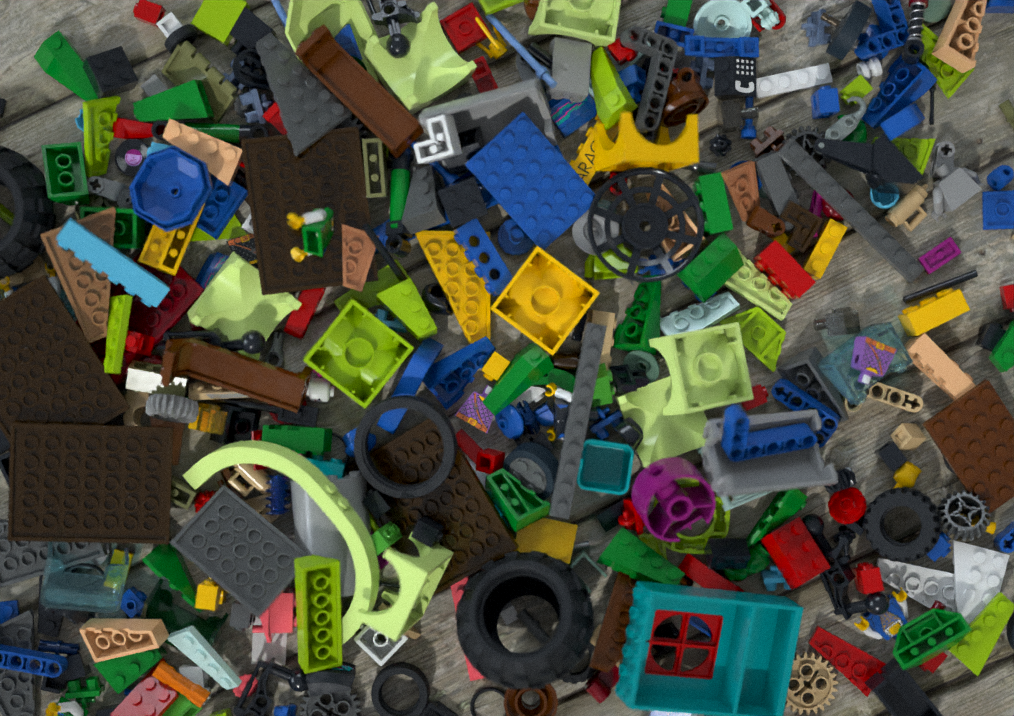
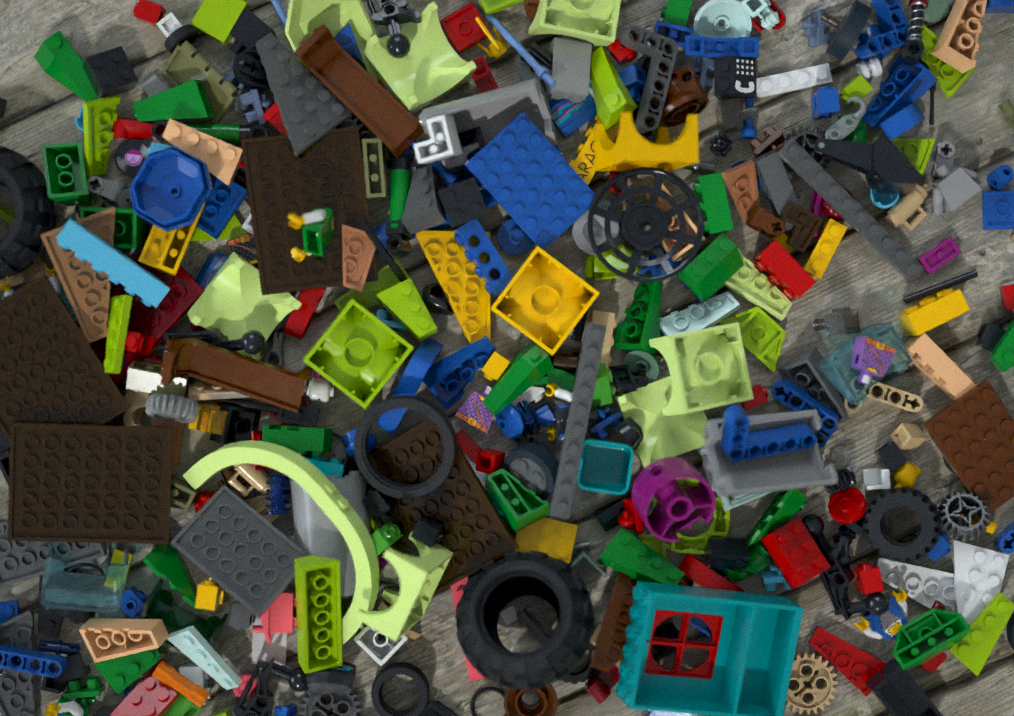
none -> white panel [862,468,891,490]

